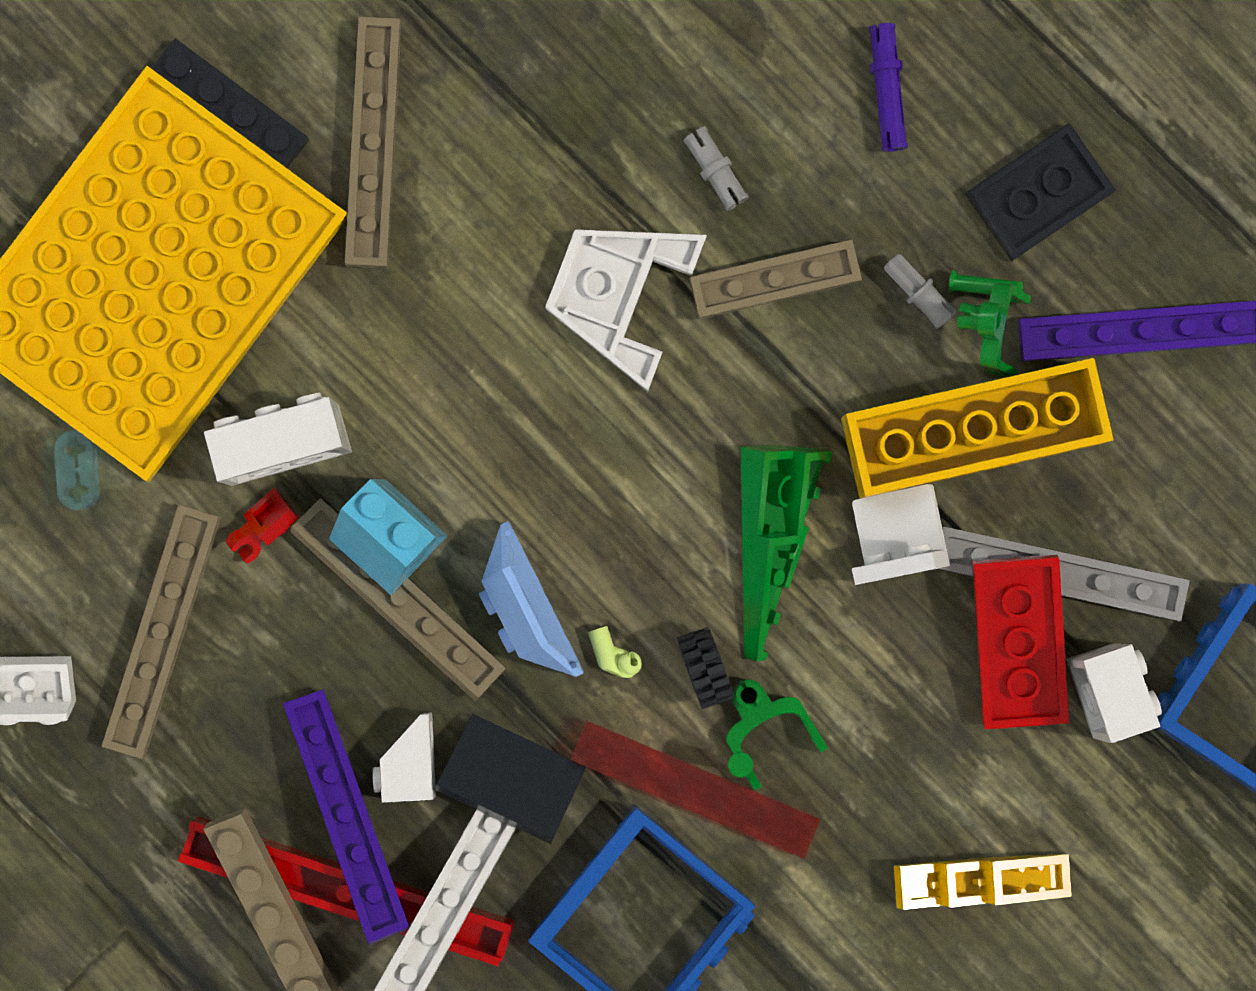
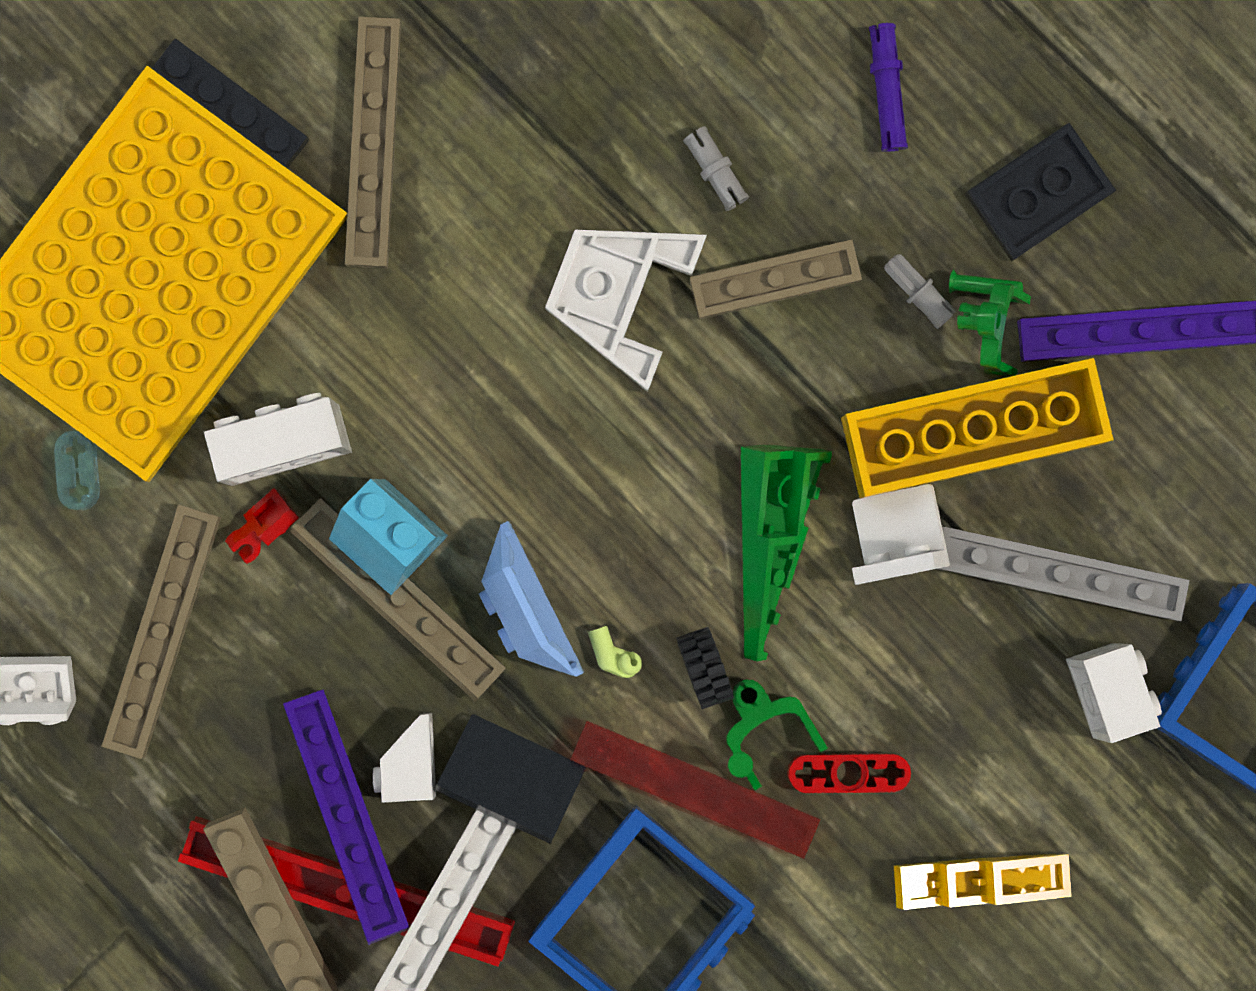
red plate [972,555,1069,730] -> none
none -> red beam [787,753,911,793]

